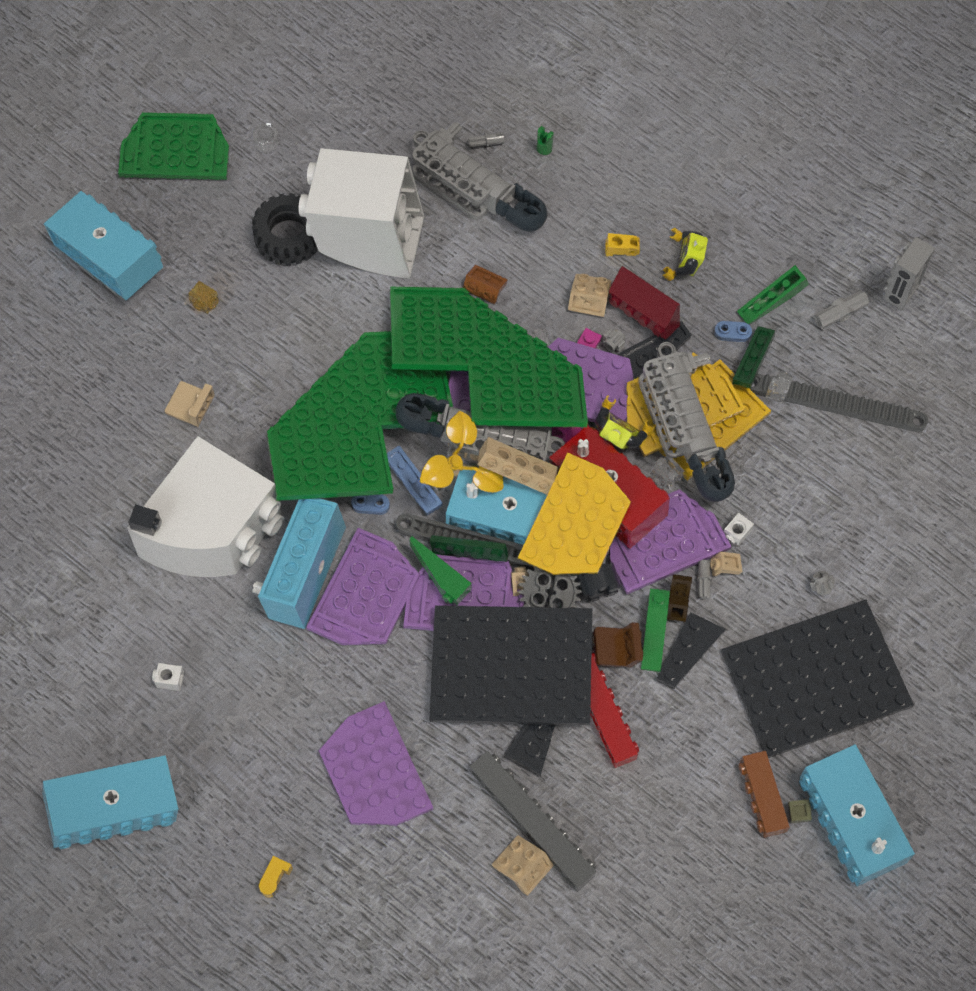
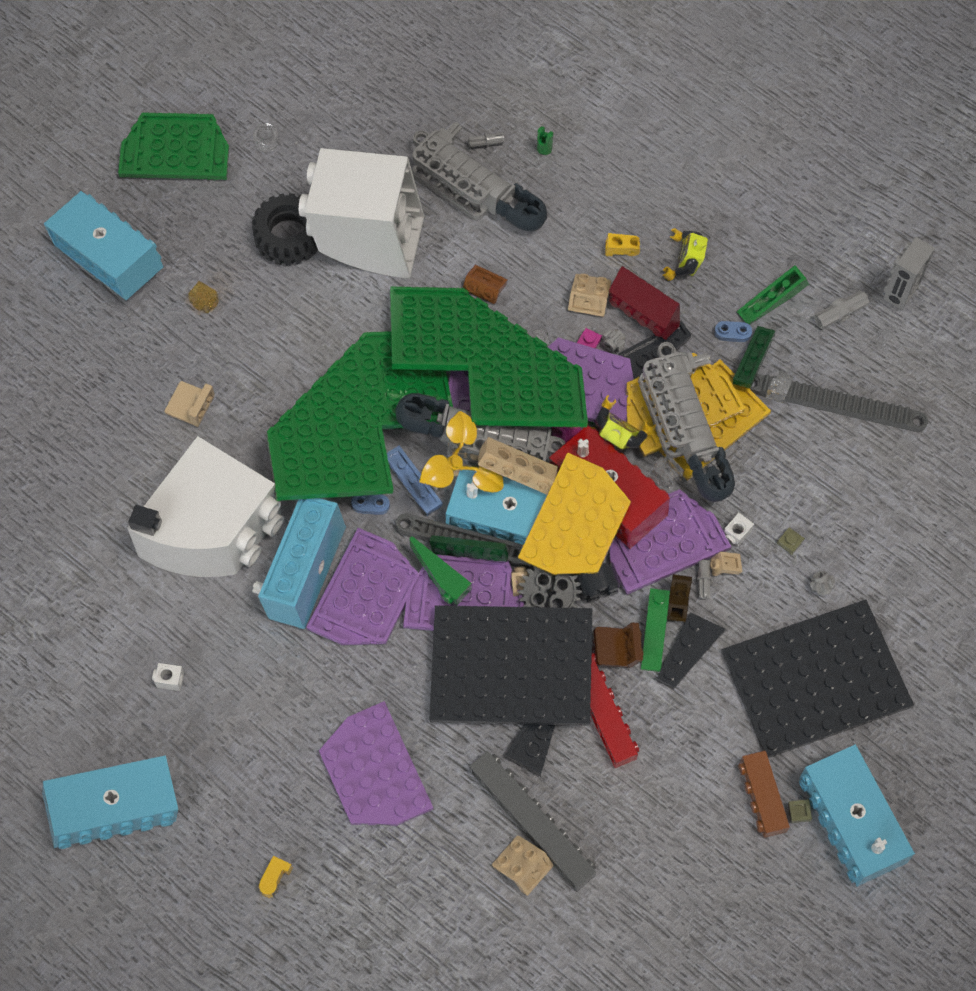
none -> olive plate [777,527,805,555]

